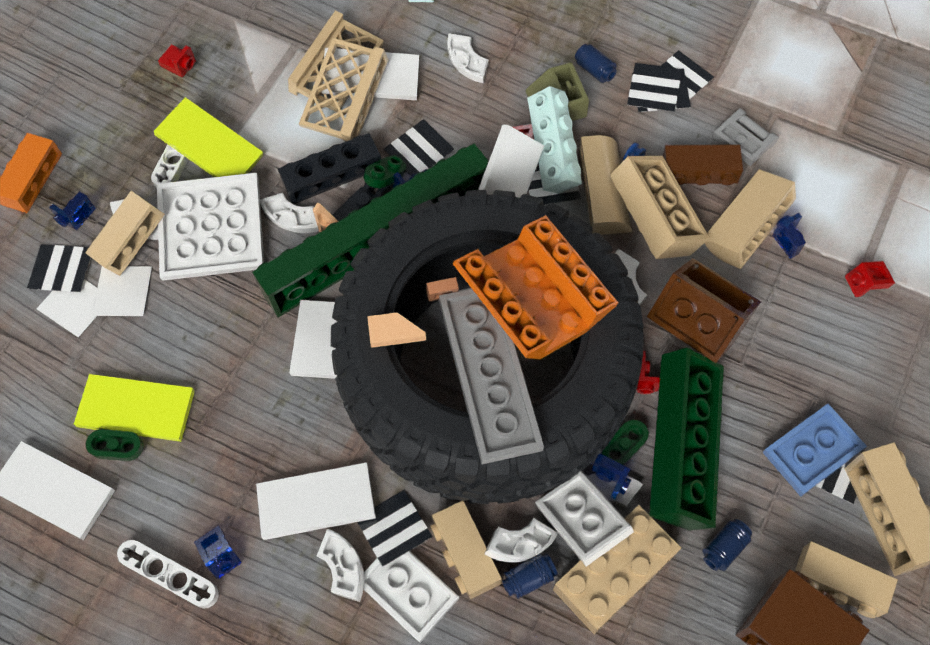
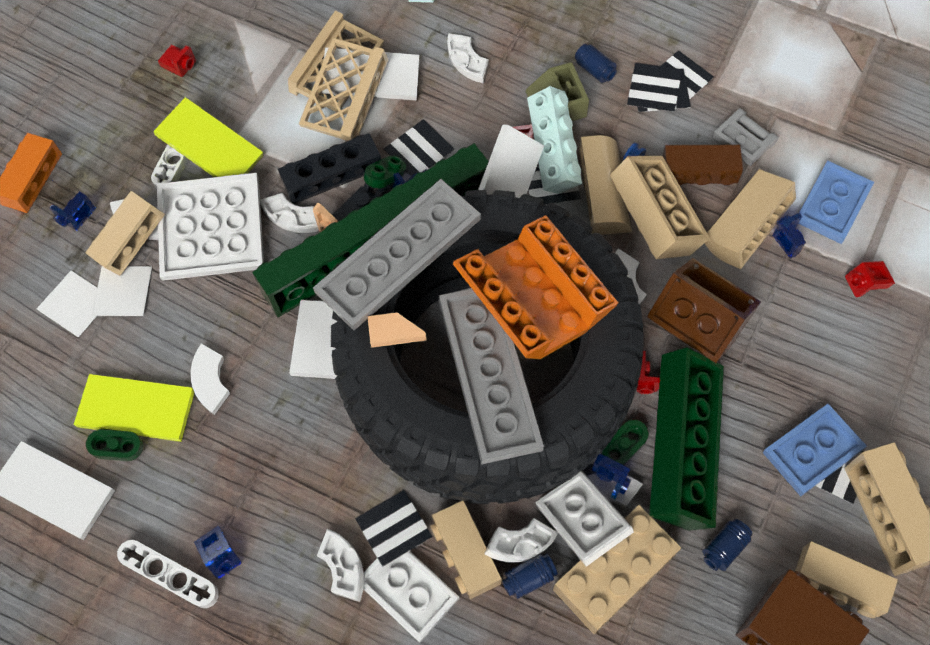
black sticker [27,244,91,292] -> none
white tile [256,463,376,540] -> none
nougat tile [426,277,459,301] -> none
none -> white tile [191,344,230,415]
none -> light grey plate [313,179,481,330]
none -> medium blue plate [794,161,874,244]

